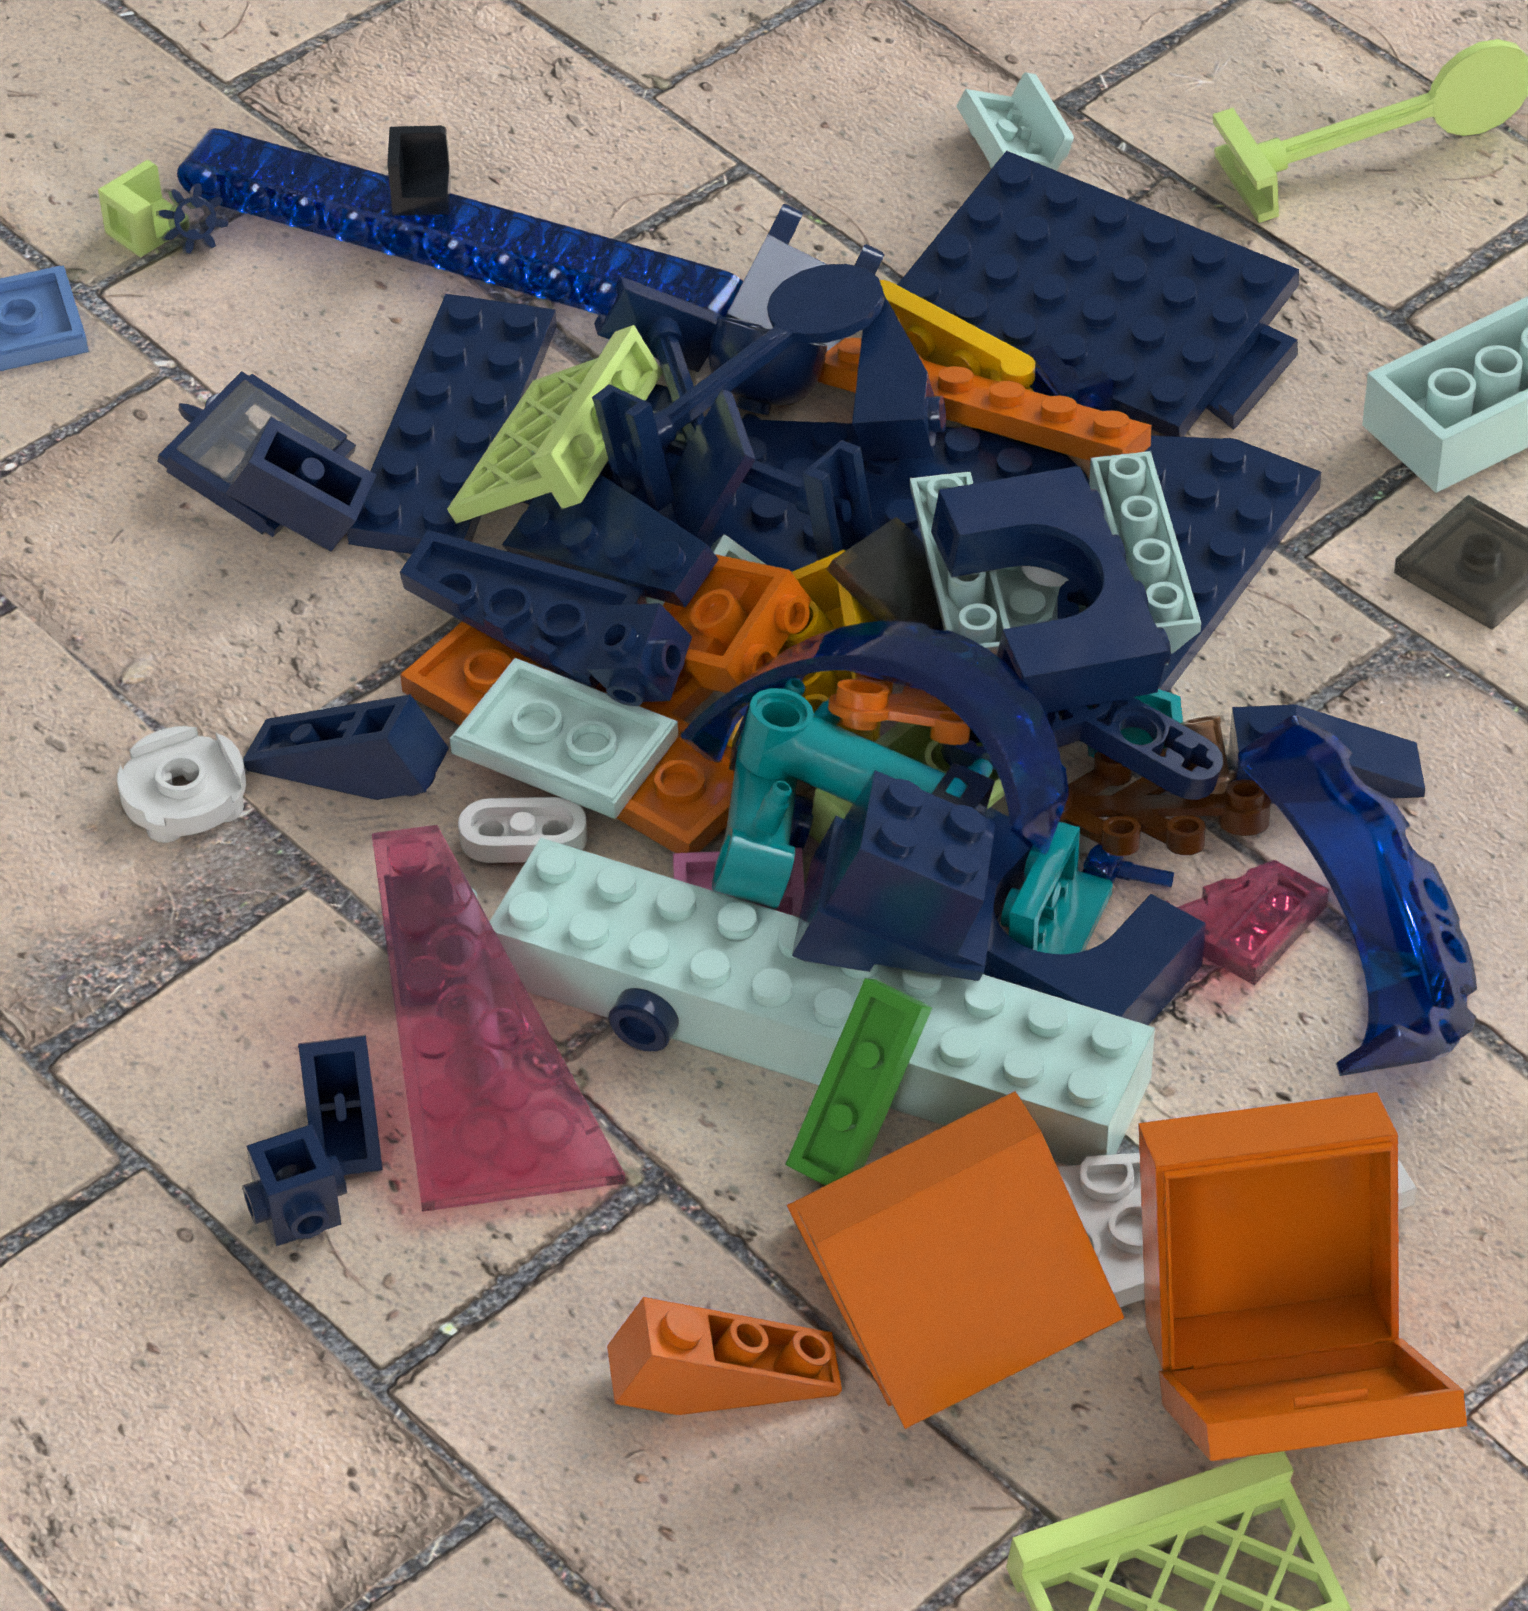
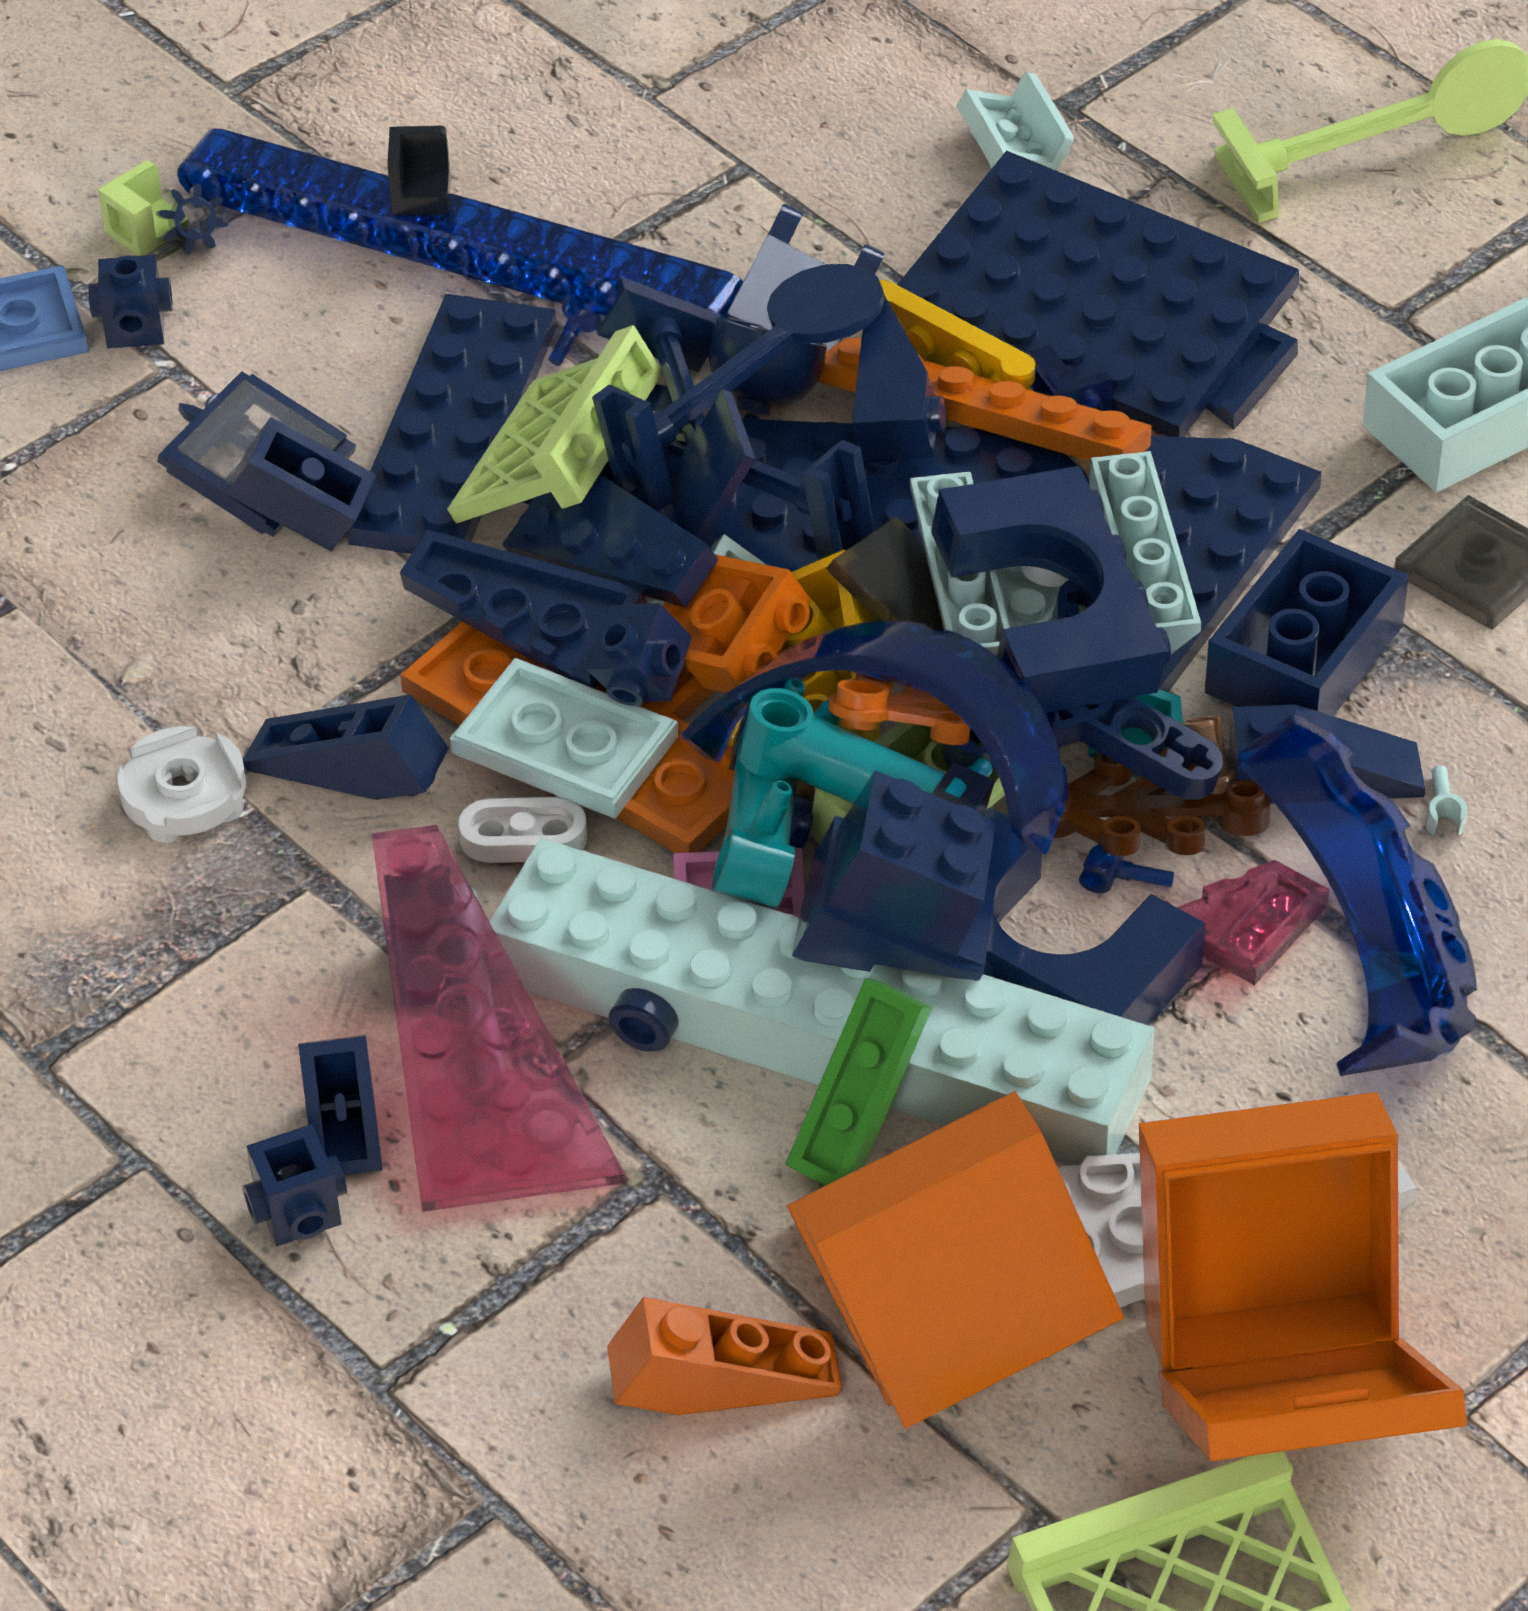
teal bracket [1001,820,1113,954] -> none
none -> dark blue brick [88,255,173,349]
none -> clear blue hand [548,294,605,366]
none -> dark blue brick [1204,529,1409,716]
none -> light aqua hand [1425,765,1468,835]

